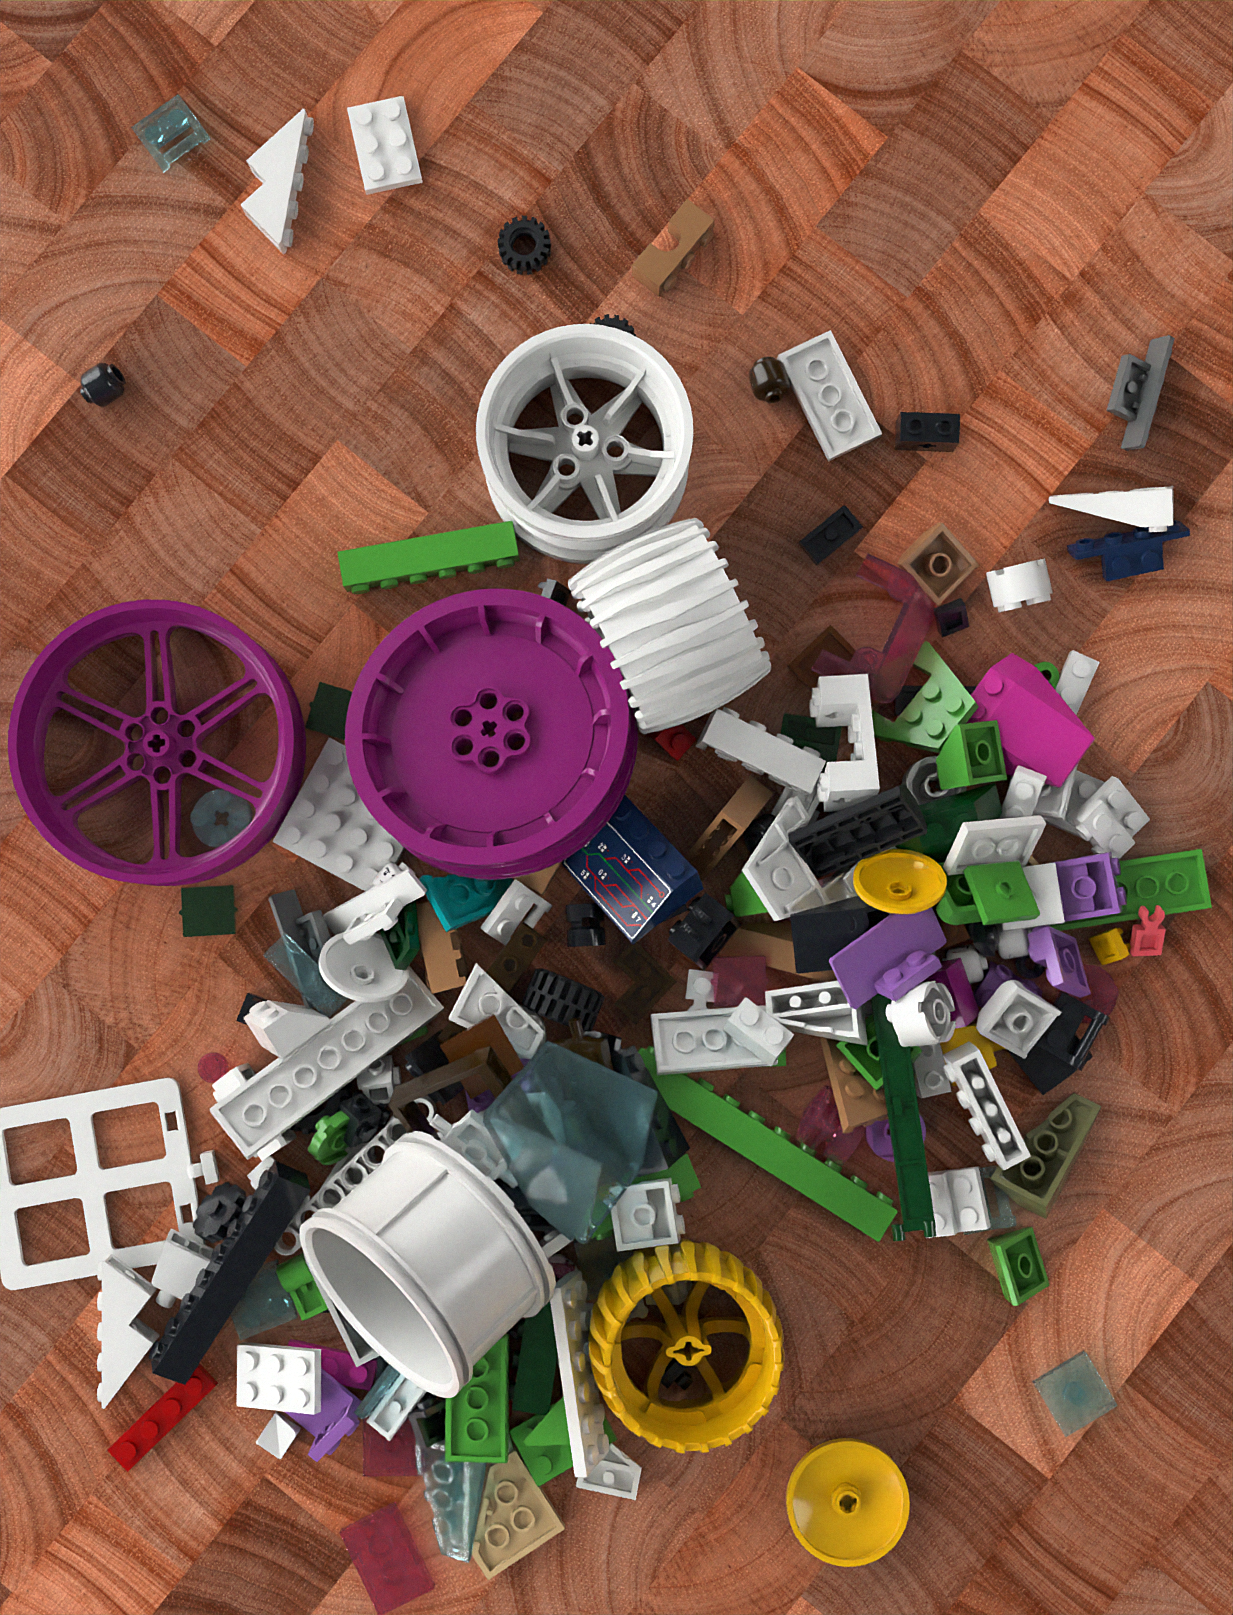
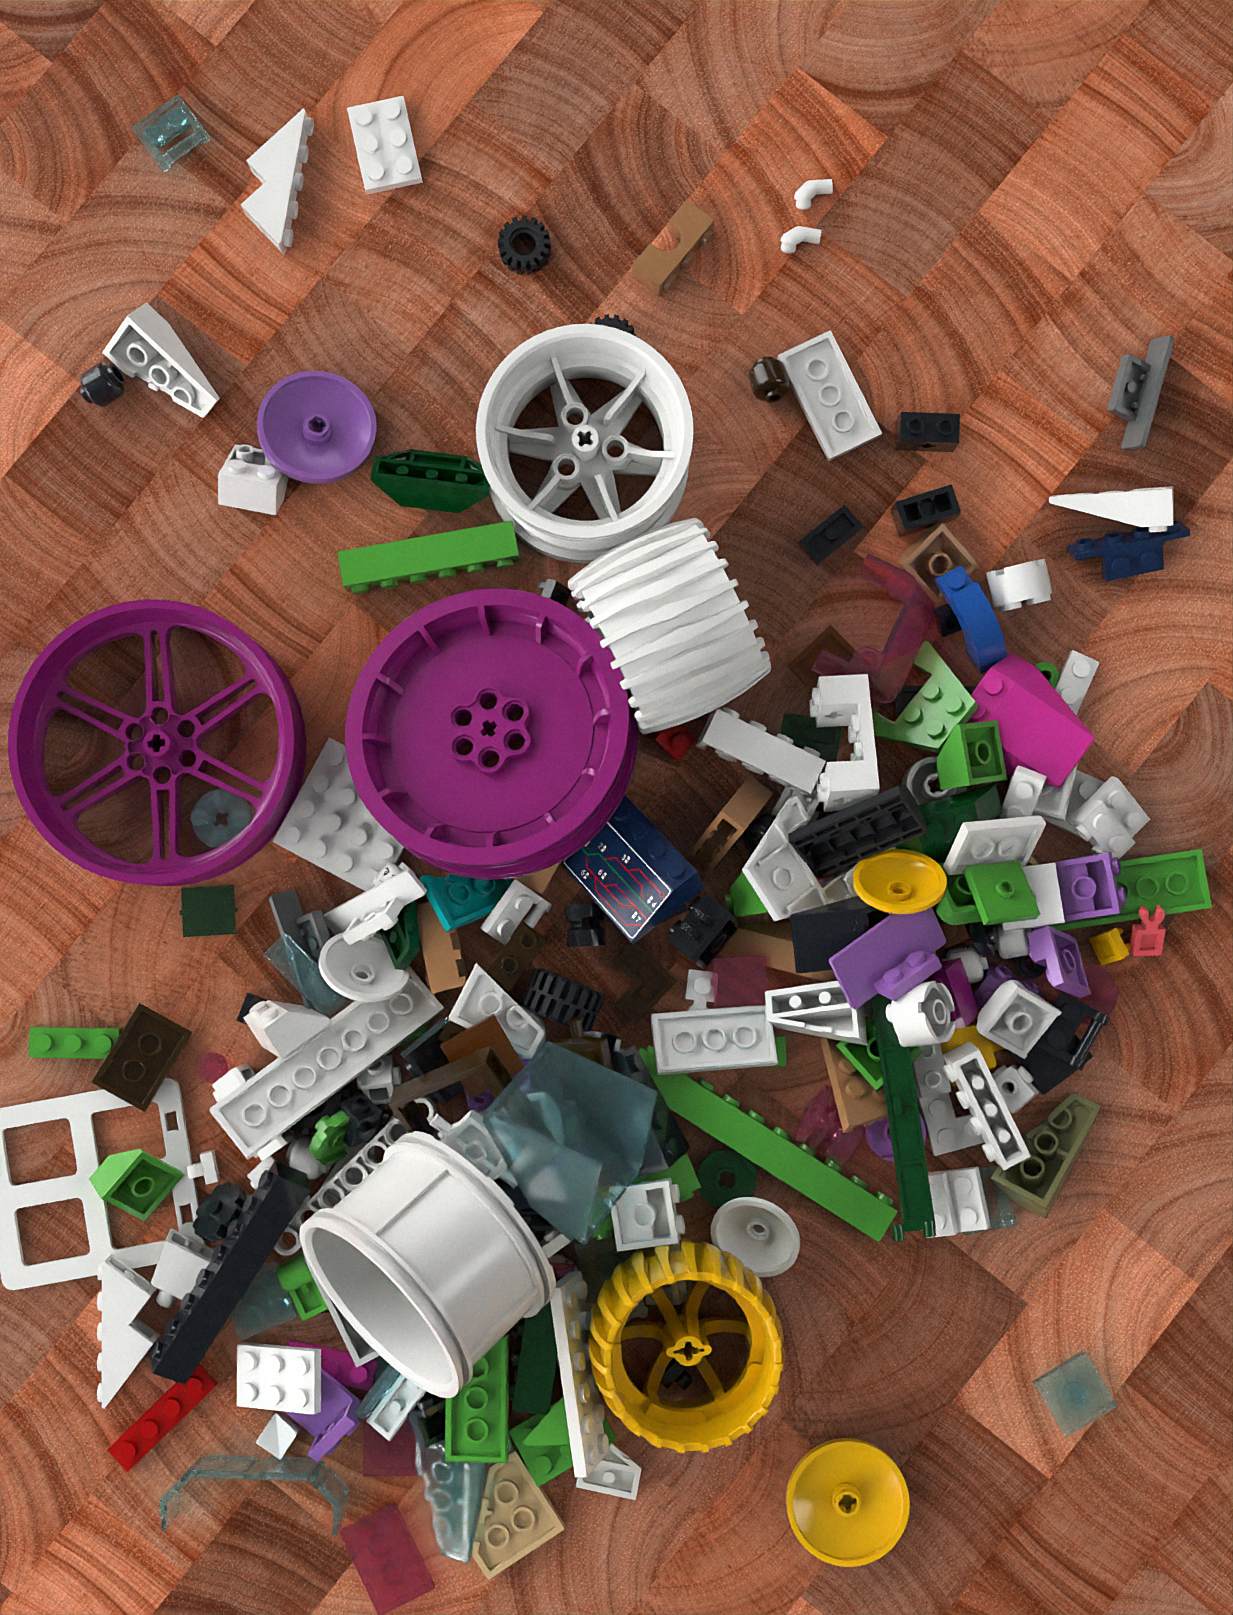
clear green piece [305,682,352,740] -> none
white brick [723,997,794,1067] -> none
bright green slope [987,1227,1050,1306] -> none
none -> bright green plate [29,1027,123,1059]
none -> bright green slope [89,1149,184,1221]
none -> dark brown plate [91,1003,193,1112]
none -> white wedge [102,302,220,418]
none -> clear light blue windscreen [159,1455,349,1536]
none -> white slope [218,444,289,515]
none -> medium lavender dish [257,371,377,484]
none -> white head [286,1135,332,1180]
none -> dark green wedge [370,449,490,513]
none -> clear light blue piece [400,1017,450,1059]
none -> dark green plate [697,1148,757,1208]
none -> white dish [710,1197,800,1277]
none -> white arm [780,226,822,254]
none -> white arm [794,179,833,210]
none -> black brick [890,484,961,538]
none -> white plate [917,1092,984,1156]
none -> blue arch [935,565,1007,674]
none -> white brick [992,1065,1039,1114]

